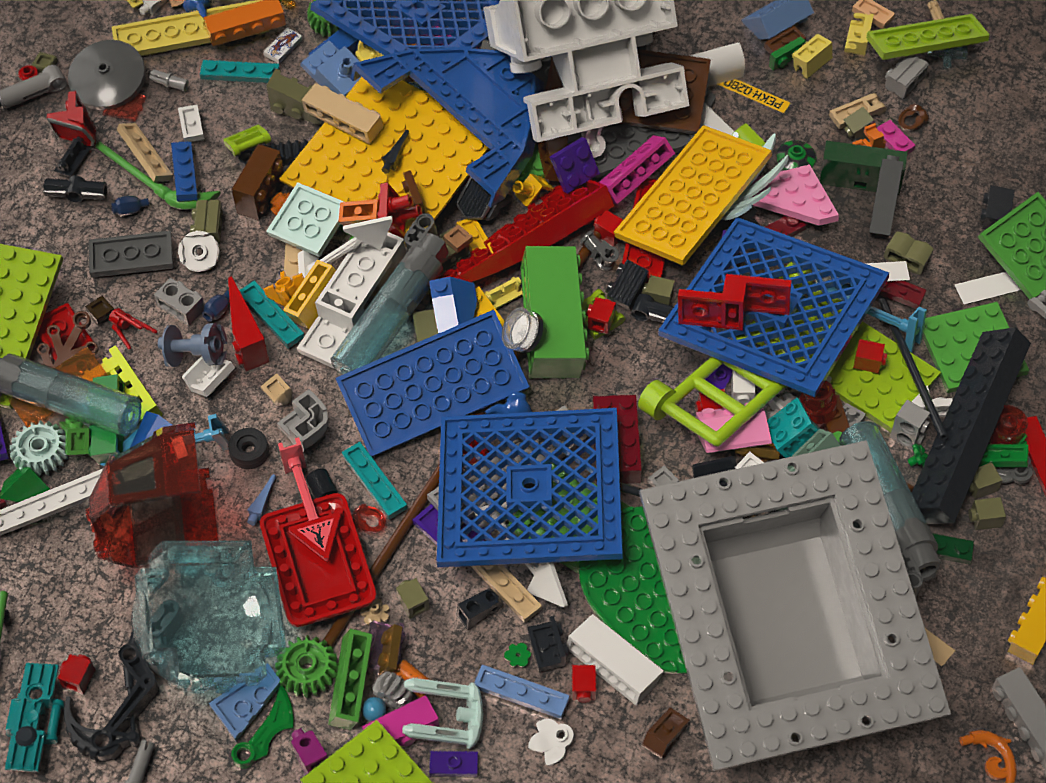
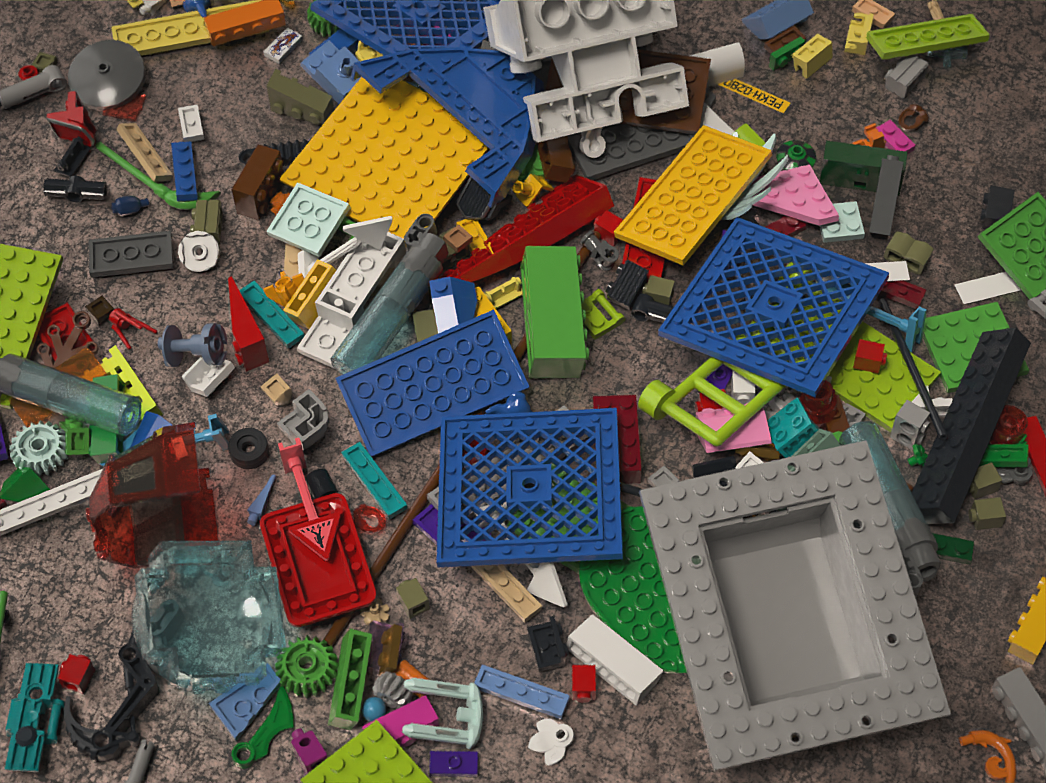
light grey axle [150,70,189,92] -> none
light grey brick [154,278,204,326] -> none
teal plate [200,60,280,83] -> none
dark blue plant [202,290,230,322] -> none
lime plate [223,124,271,157] -> none
tan brick [302,83,383,144] -> none
orange brick [338,199,380,226] -> none
red plate [377,182,423,239] -> none
black piece [382,130,409,174] -> none
reddish brown plate [401,170,425,214] -> none
black leg [456,588,503,631] -> none
clear piece [502,307,543,354] -> none
green plant [504,643,531,667] -> none
dark purple plate [550,137,600,193] -> none
red brick [586,297,616,334] -> none
dark pink brick [599,135,675,204] -> none
reddish brown plate [642,707,690,759] -> none
red bracket [678,274,791,330] -> none
tan plate [829,93,887,129] -> none
olive brick [843,106,877,141] -> none
tan sticker [925,628,955,666] -> none
none -> light aqua plate [820,201,865,243]

